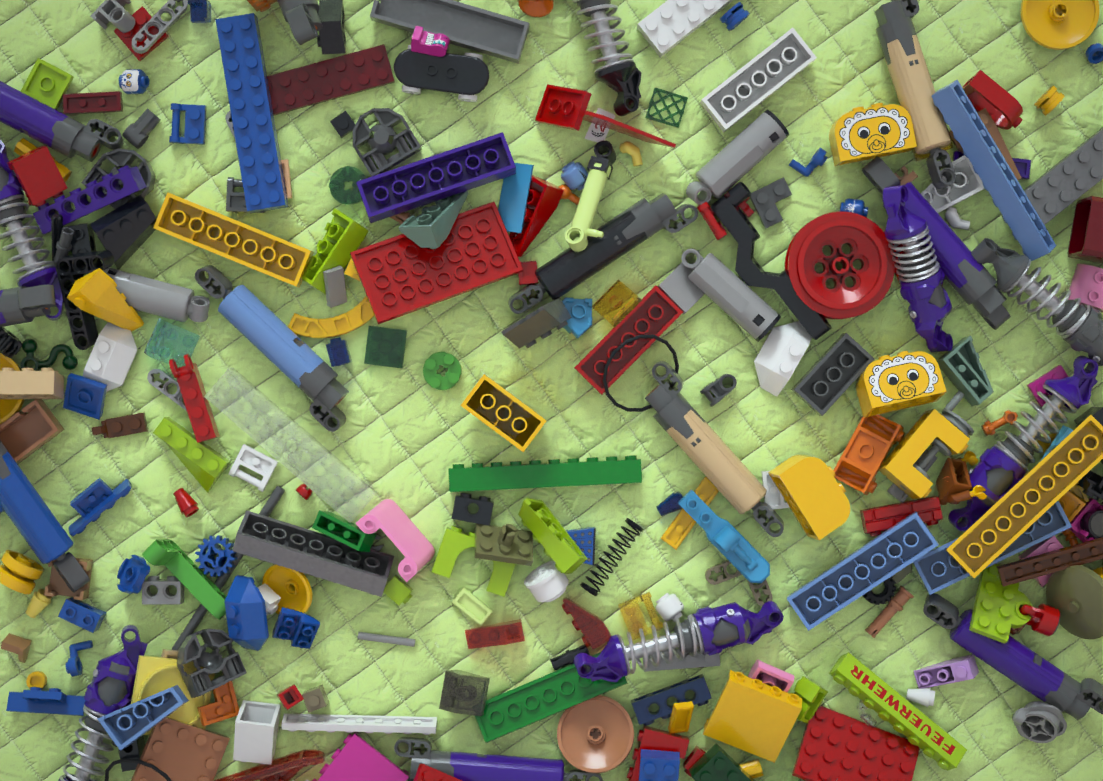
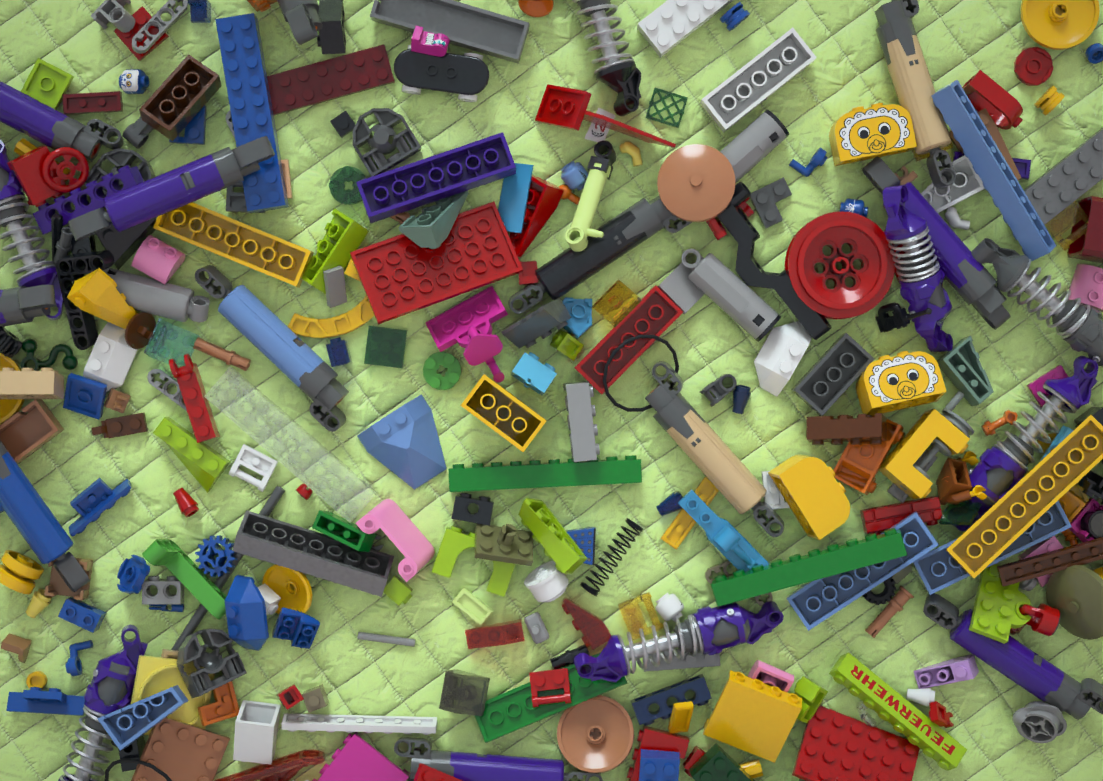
none -> red plate [42,147,89,193]
none -> piece [68,136,275,241]
none -> medium nougat tile [104,388,131,413]
none -> reddish brown piece [125,312,156,349]
none -> bright pink brick [131,235,185,285]
none -> reddish brown brick [139,54,221,141]
none -> blue pin [149,604,184,612]
none -> nougat pin [193,337,251,371]
none -> medium blue wedge [357,394,447,490]
none -> dark pink plate [426,286,508,383]
none -> medium azure brick [511,352,557,396]
none -> light grey piece [524,612,549,644]
none -> red plate [529,668,572,708]
none -> lime bracket [550,329,584,361]
none -> light grey wedge [563,381,600,462]
none -> nougat dish [657,144,735,222]
none -> green brick [711,528,907,606]
none -> dark blue cone [732,385,751,414]
none -> reddish brown wedge [807,413,887,445]
none -> black piece [875,303,932,332]
none -> red plate [929,701,954,728]
none -> clear green piece [939,501,982,525]
none -> red tile [1014,47,1053,86]
none -> light grey plate [1019,578,1037,591]
none -> clear yellow plate [1045,200,1088,251]

